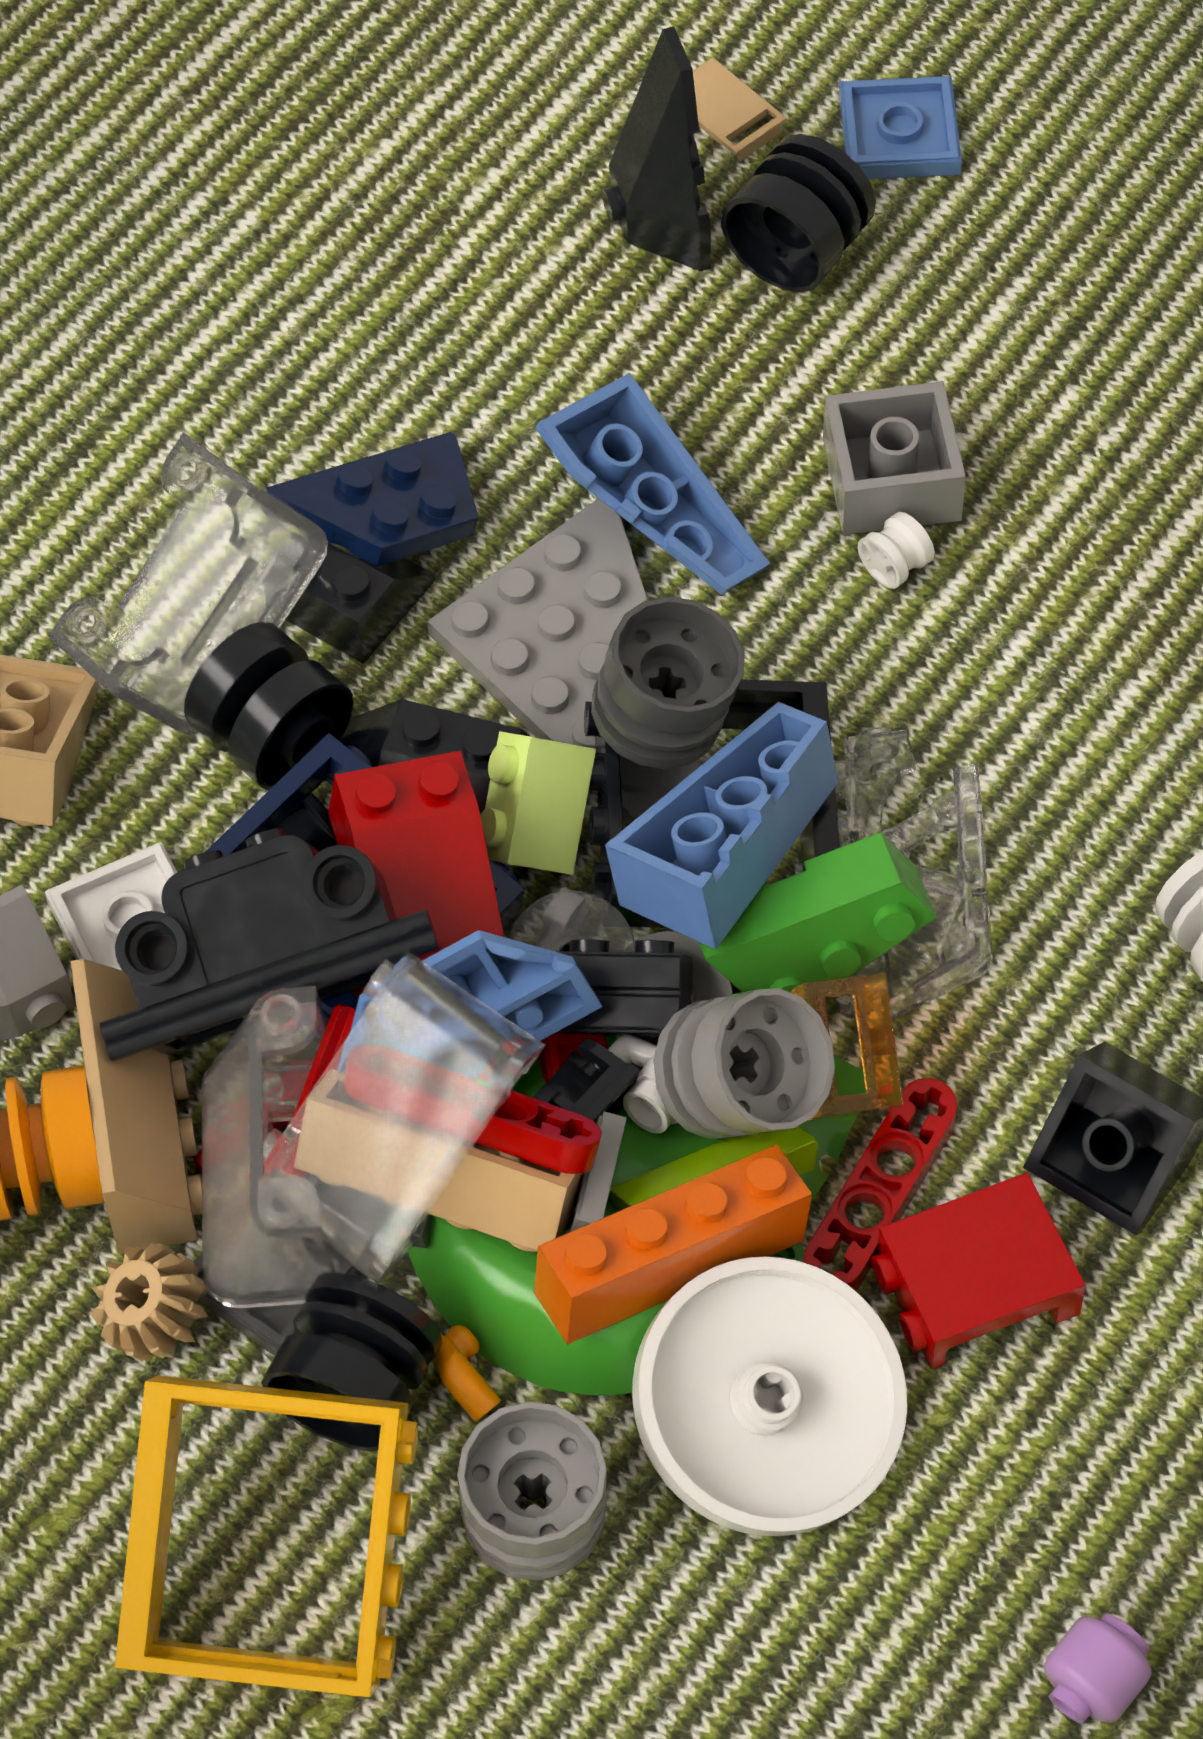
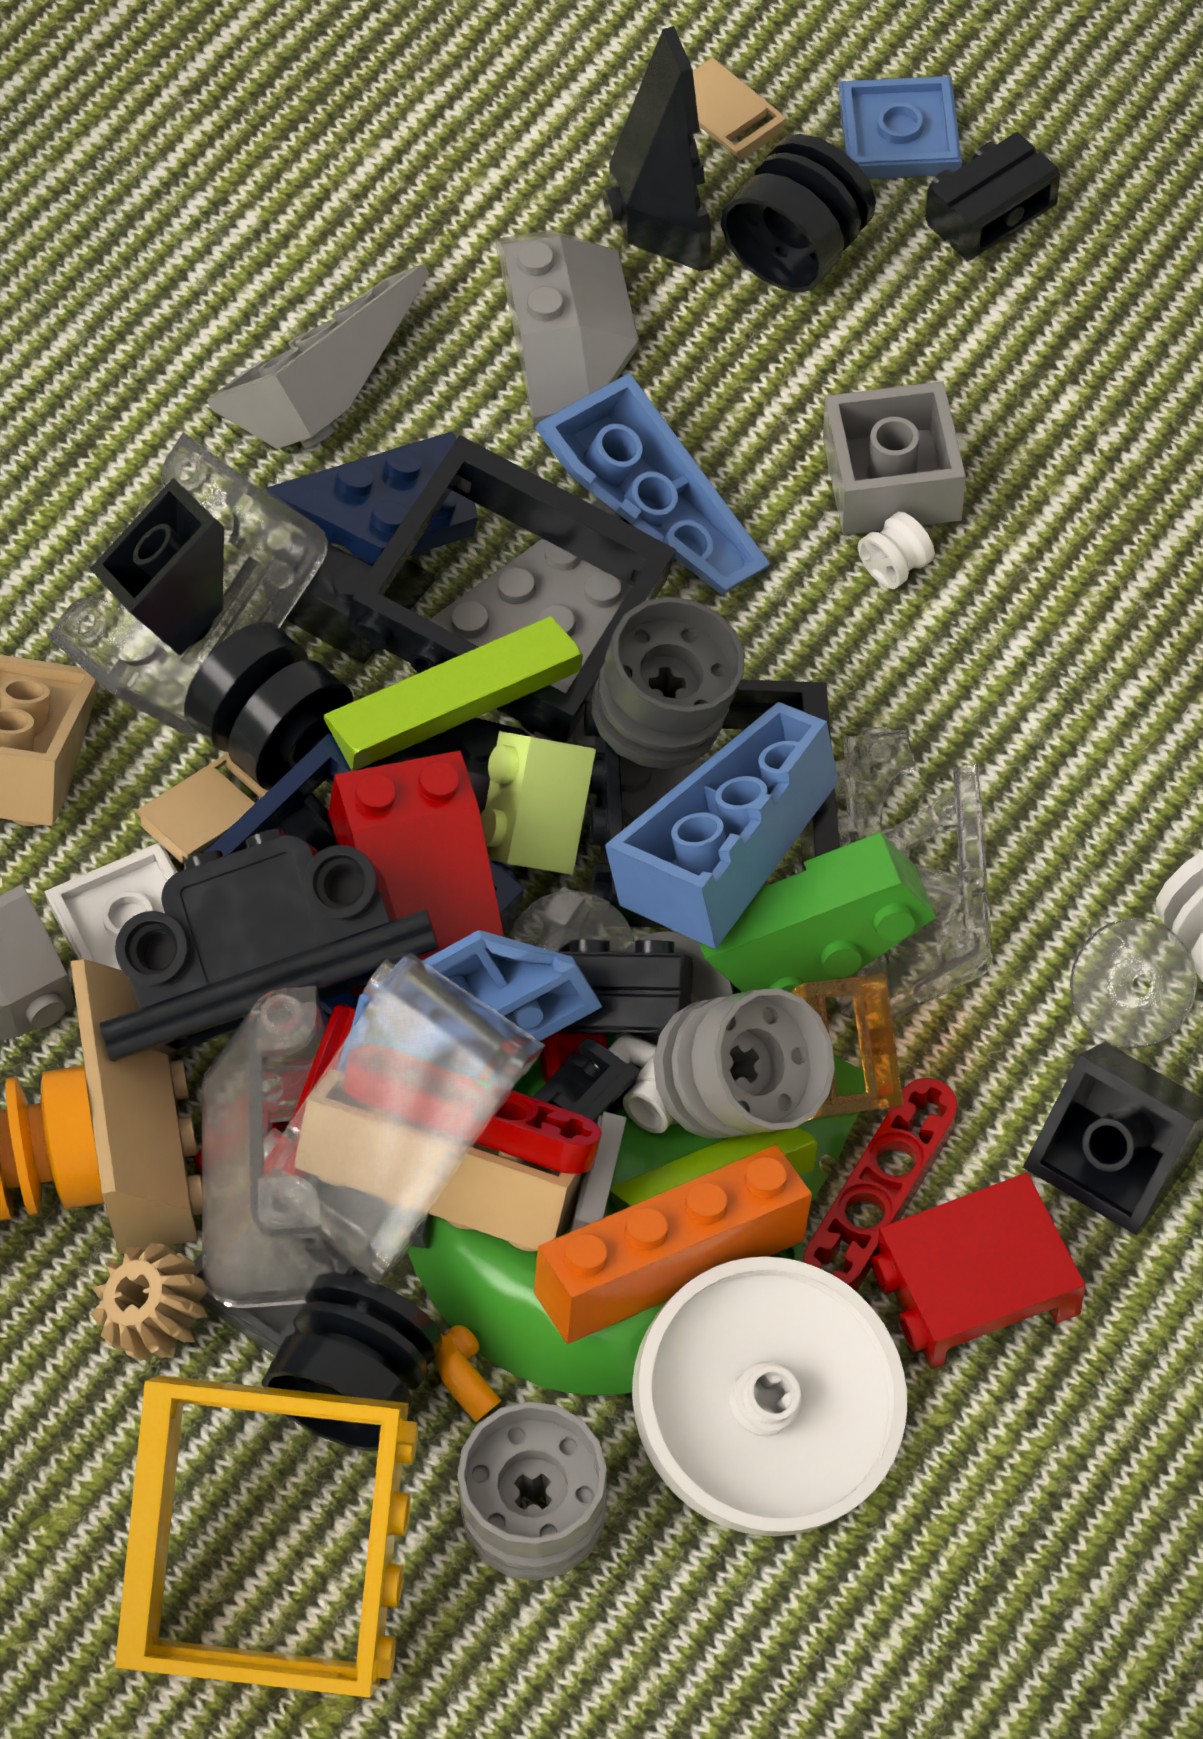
lavender head [1044,1613,1152,1724] -> none
none -> black slope [89,478,224,656]
none -> tan piece [137,753,268,863]
none -> light grey wedge [206,264,429,449]
none -> lime slope [324,616,583,771]
none -> black window [346,435,677,743]
none -> light grey wedge [495,230,639,425]
none -> black brick [925,132,1060,262]
none -> clear dish [1070,918,1197,1049]

